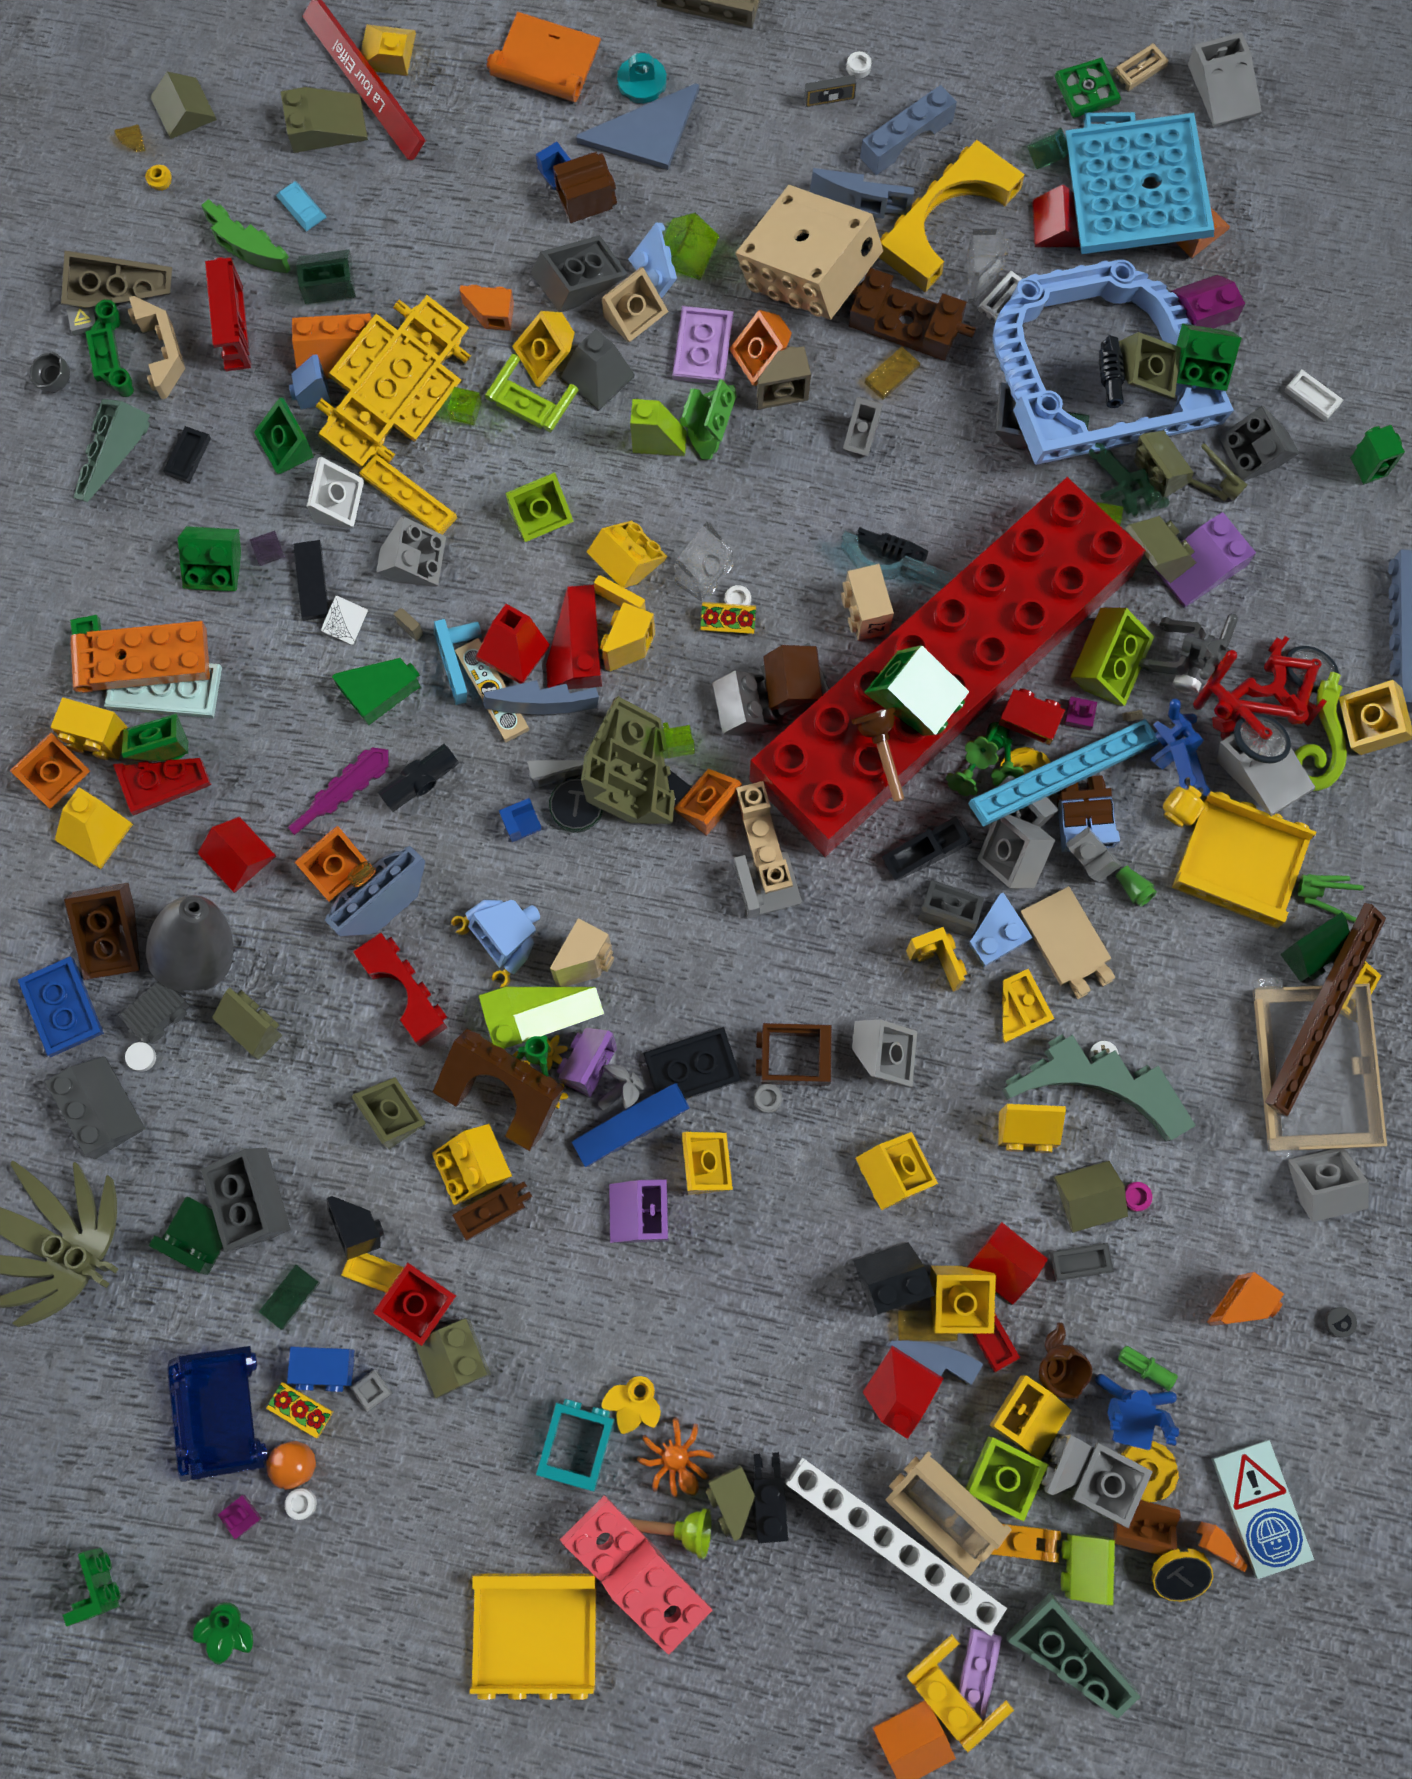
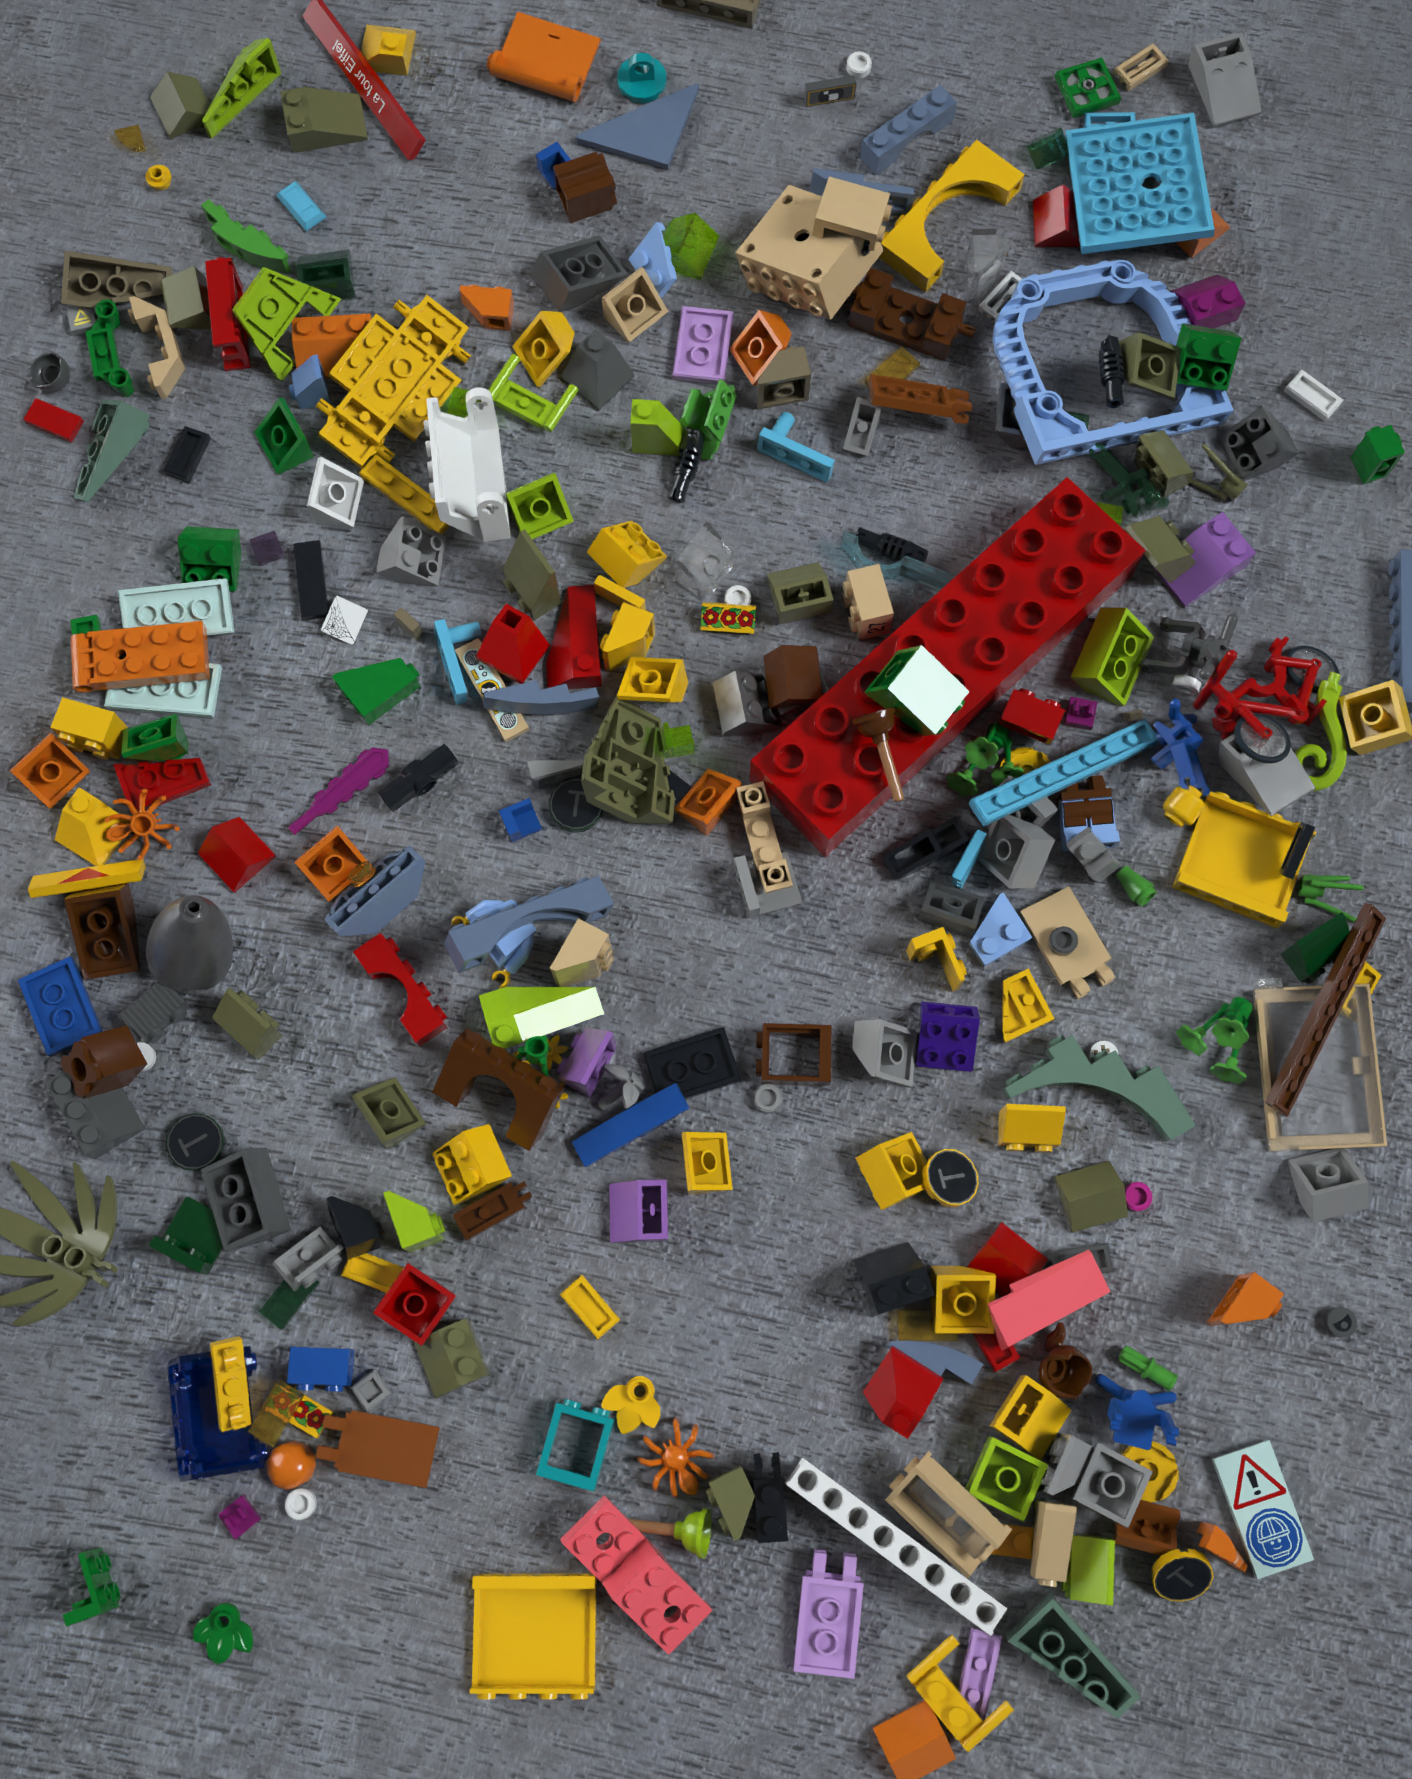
none -> red tile [23,398,84,443]
none -> yellow tile [28,859,146,898]
none -> reddish brown piece [61,1025,147,1099]
none -> orange animal [105,789,180,860]
none -> light aqua tile [118,578,235,636]
none -> olive slope [160,266,211,330]
none -> black tile [166,1113,226,1171]
none -> lime wedge [202,38,282,139]
none -> yellow plate [210,1336,251,1432]
none -> lime wing [232,267,341,382]
none -> clear yellow tile [248,1379,304,1447]
none -> light grey bracket [272,1226,344,1292]
none -> dark orange tile [315,1410,440,1488]
none -> lime slope [383,1191,446,1253]
none -> white piece [424,388,511,542]
none -> sand blue arch [444,876,614,973]
none -> olive slope [502,529,561,621]
none -> yellow tile [560,1275,620,1340]
none -> yellow slope [617,657,689,702]
none -> black hinge [668,429,705,503]
none -> medium azure piece [757,412,835,483]
none -> olive slope [767,562,833,624]
none -> lavender tile [793,1549,864,1679]
none -> tan panel [812,177,892,251]
none -> dark orange tile [868,374,972,424]
none -> dark purple bracket [916,1001,980,1072]
none -> black tile [922,1149,979,1208]
none -> medium azure tile [952,830,987,889]
none -> coral slope [987,1250,1110,1351]
none -> tan slope [1030,1500,1077,1587]
none -> dark grey tile [1048,926,1078,956]
none -> bright green plant [1176,997,1253,1084]
none -> black tile [1279,822,1315,879]

